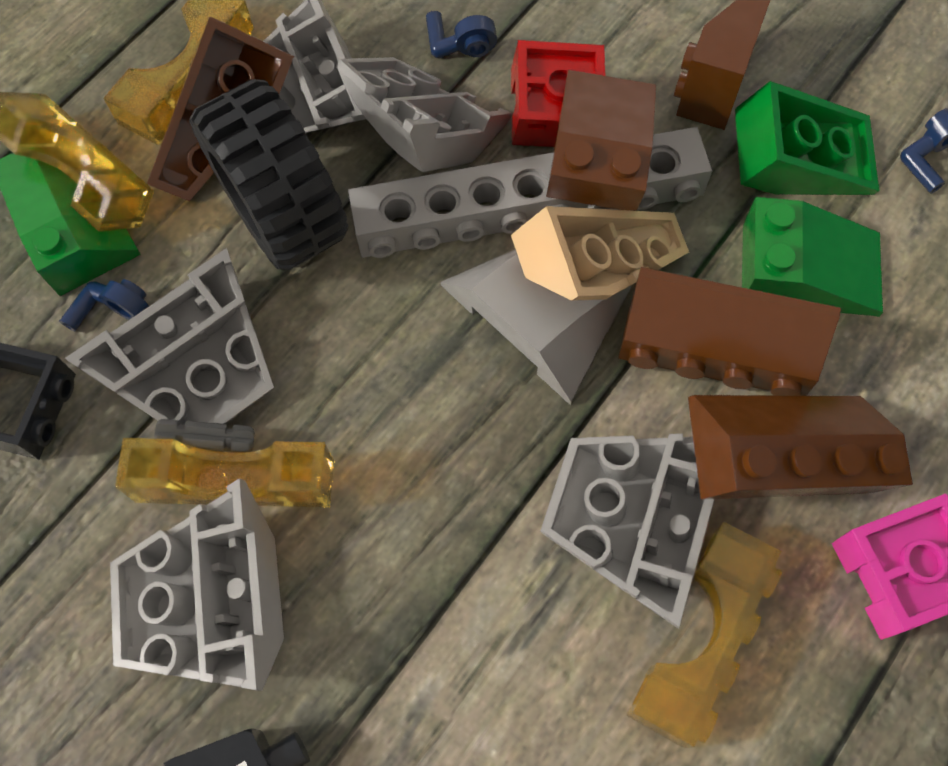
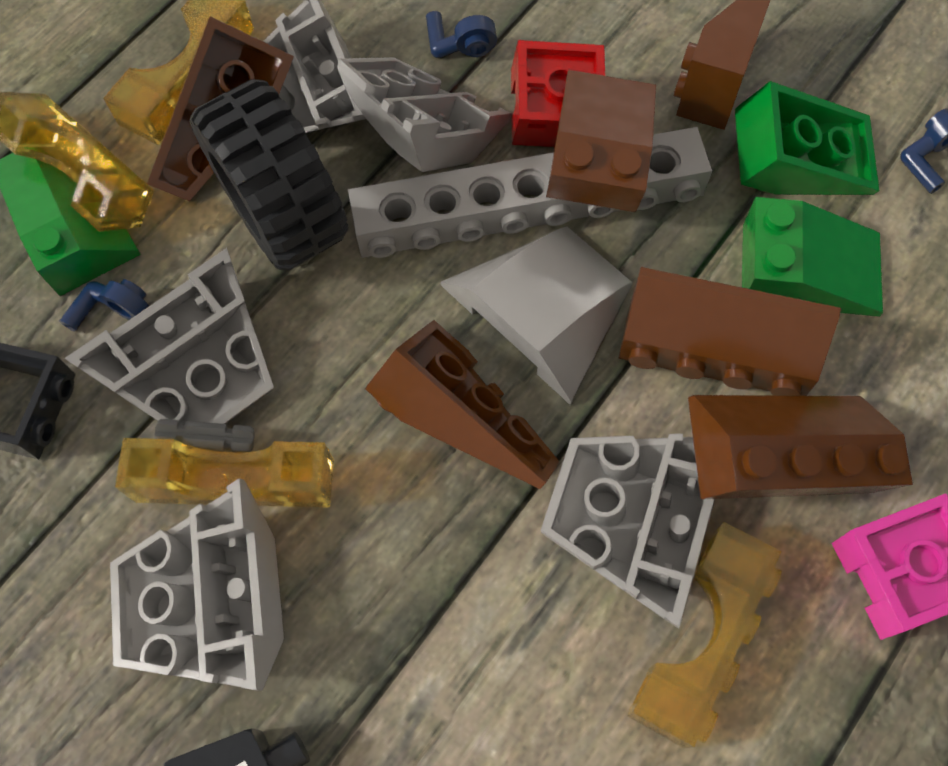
tan wedge [511,206,689,301] -> none
none -> reddish brown wedge [365,320,559,489]

